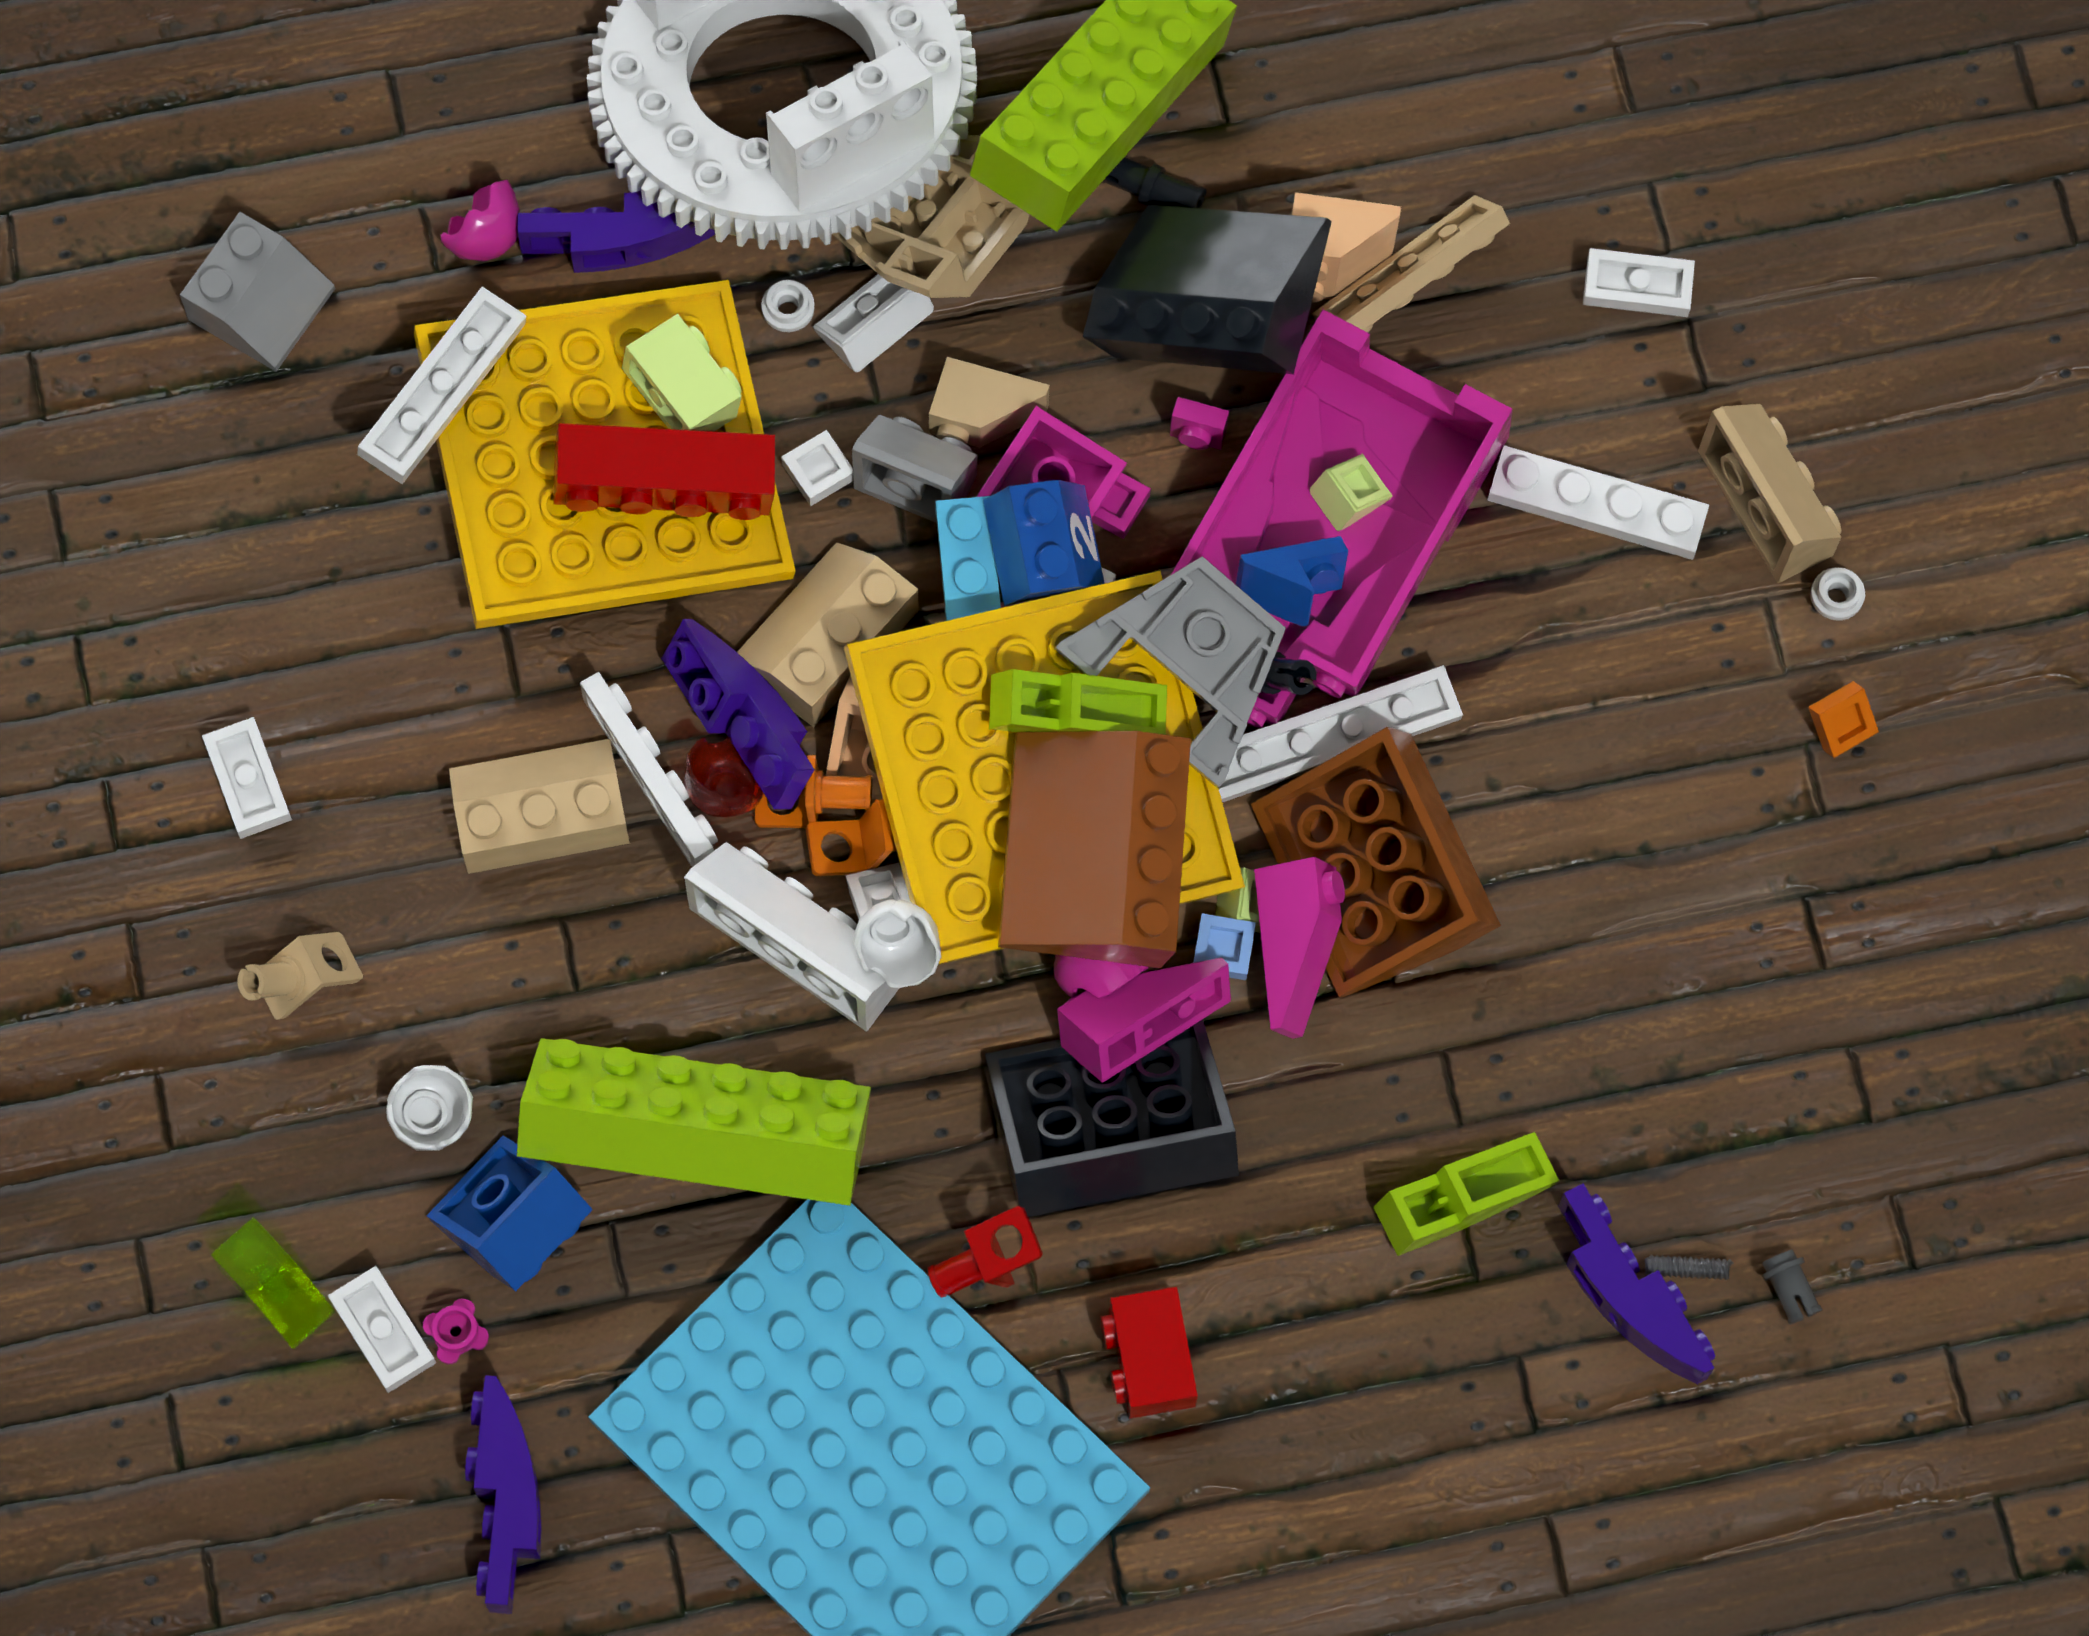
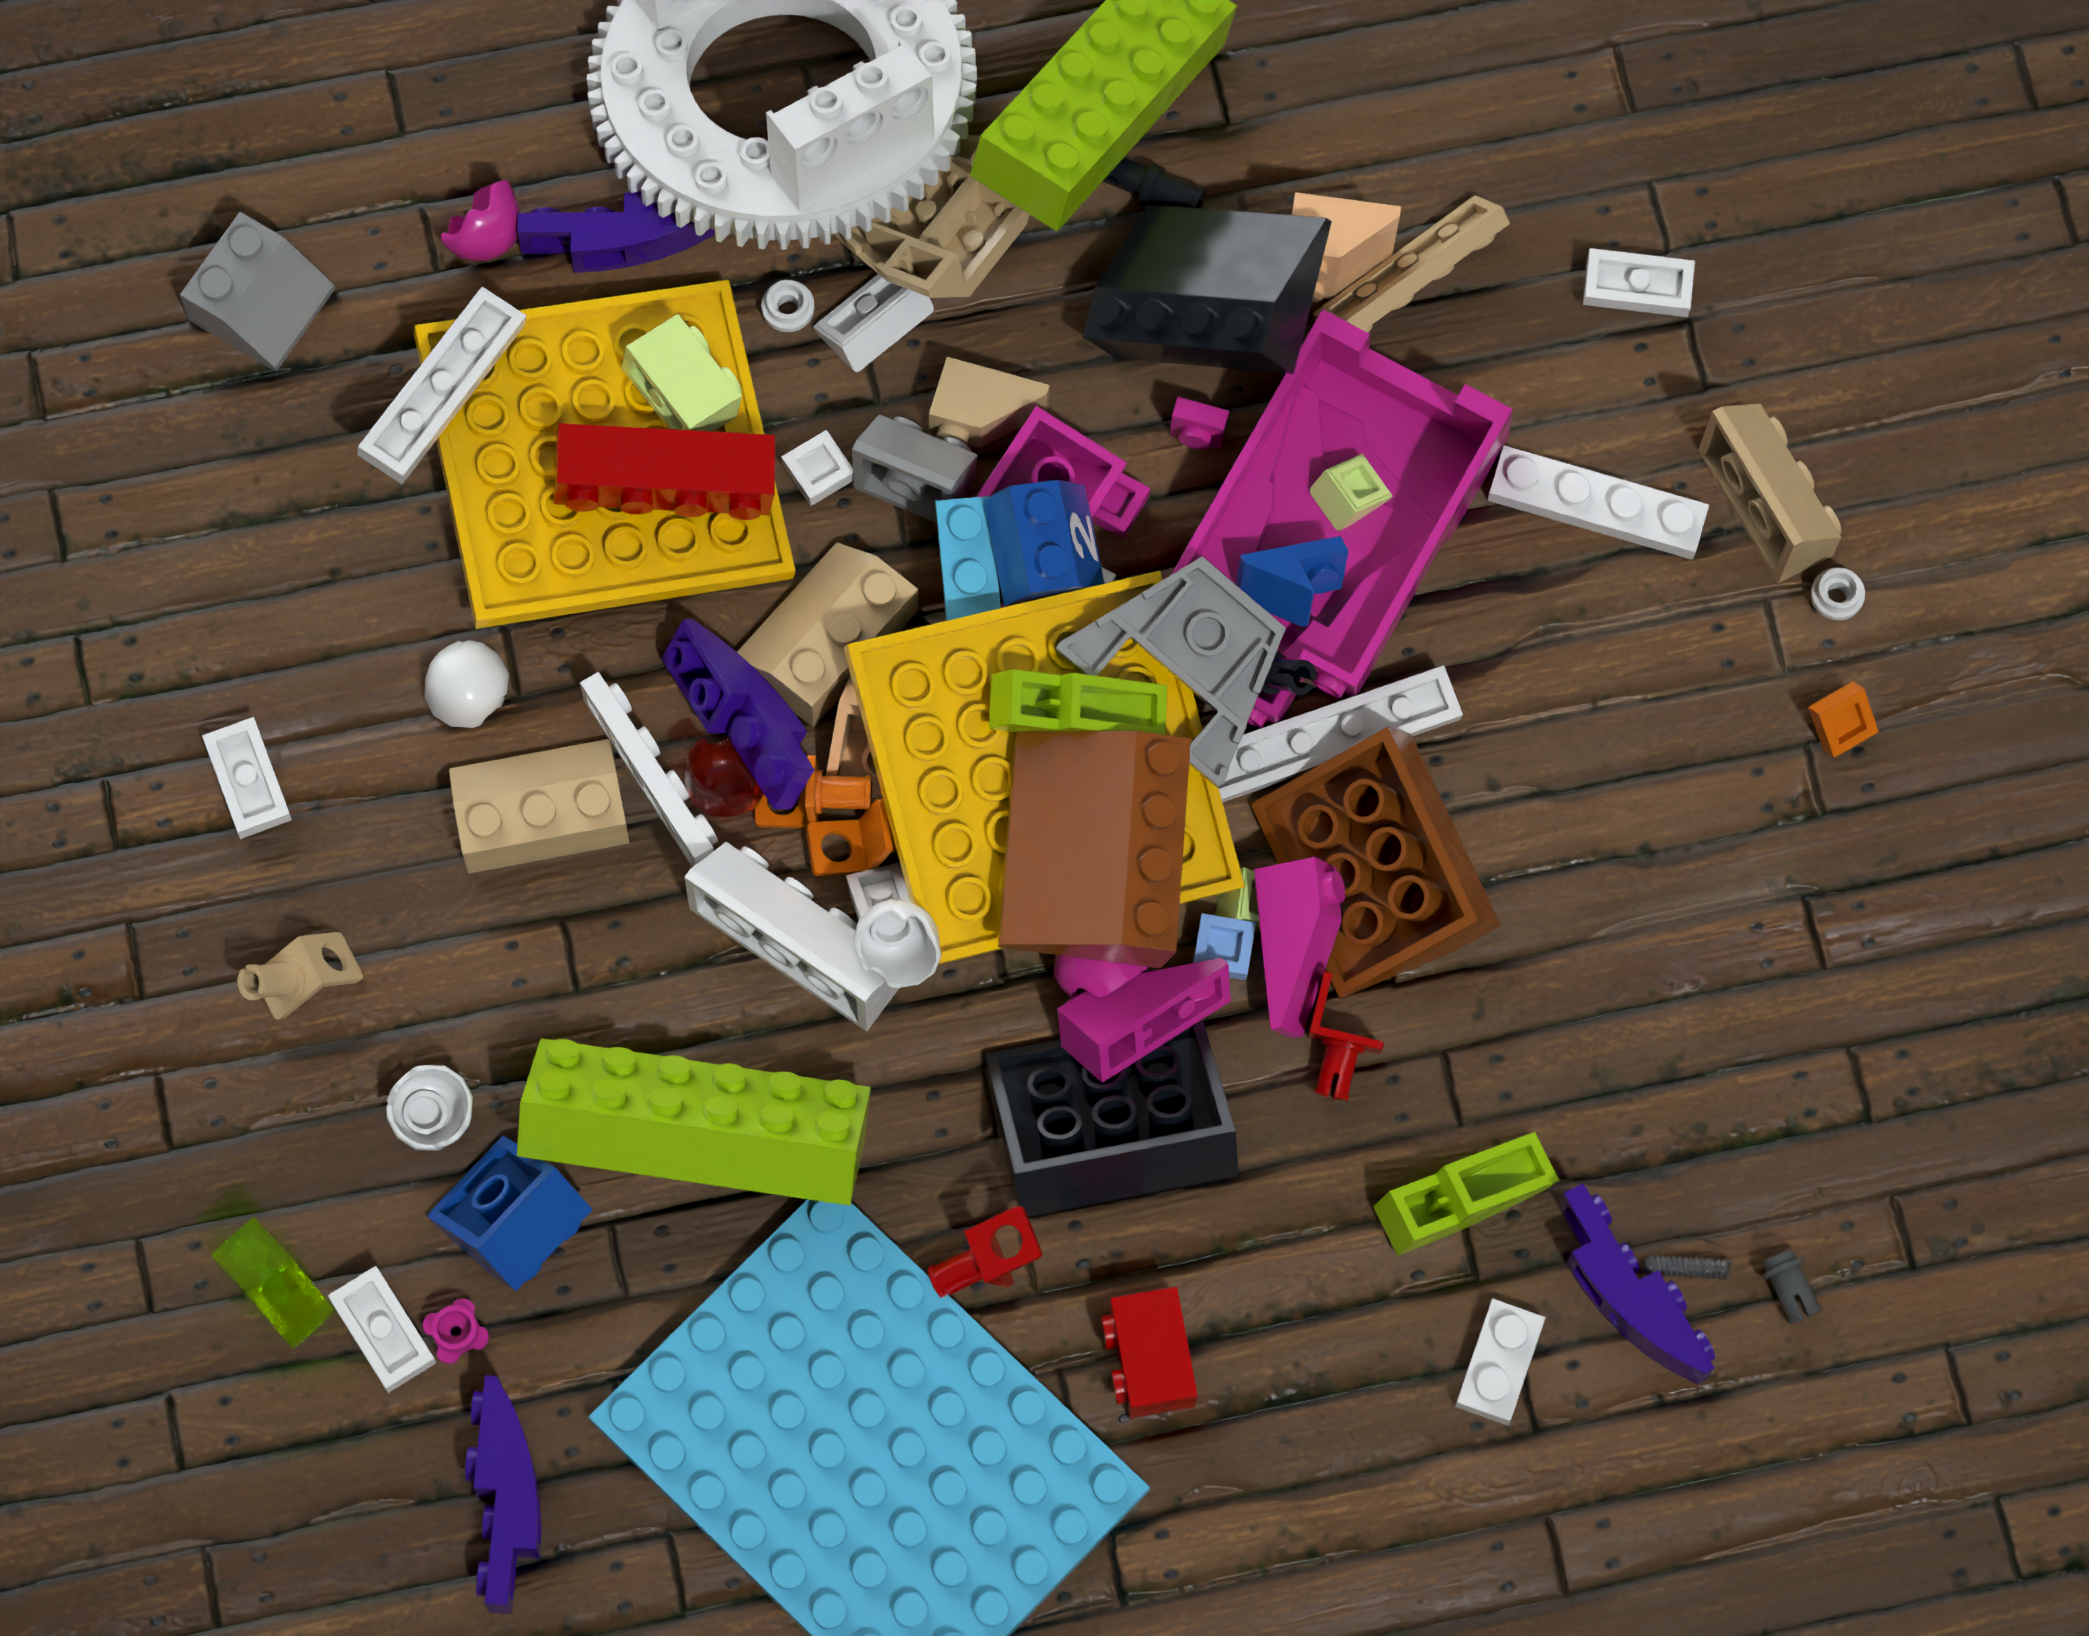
none -> white hair [424,640,509,728]
none -> red bracket [1308,971,1384,1101]
none -> white plate [1455,1298,1546,1426]

